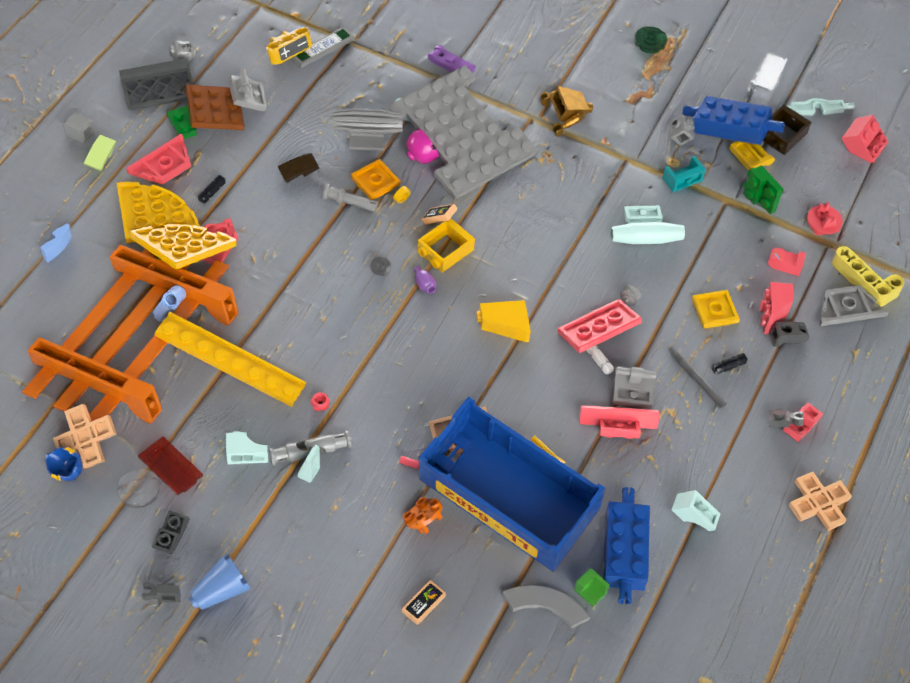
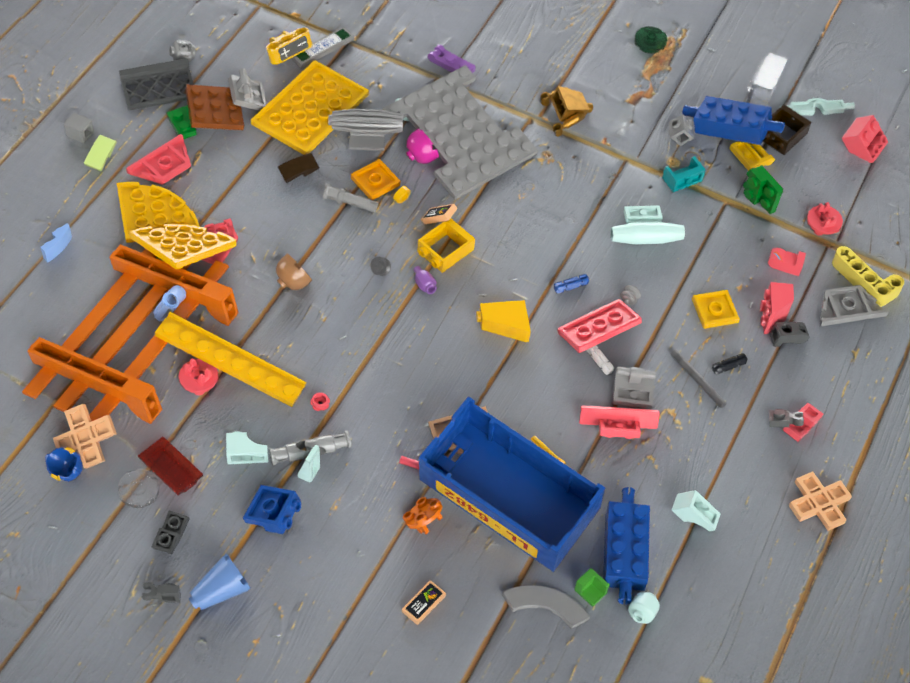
black axle [198,175,226,204] -> none
none -> coral plate [179,358,219,396]
none -> blue plate [243,485,301,534]
none -> yellow plate [251,60,369,155]
none -> medium nougat cylinder [276,253,312,290]
none -> axle [554,274,589,293]
none -> light aqua head [628,592,660,624]

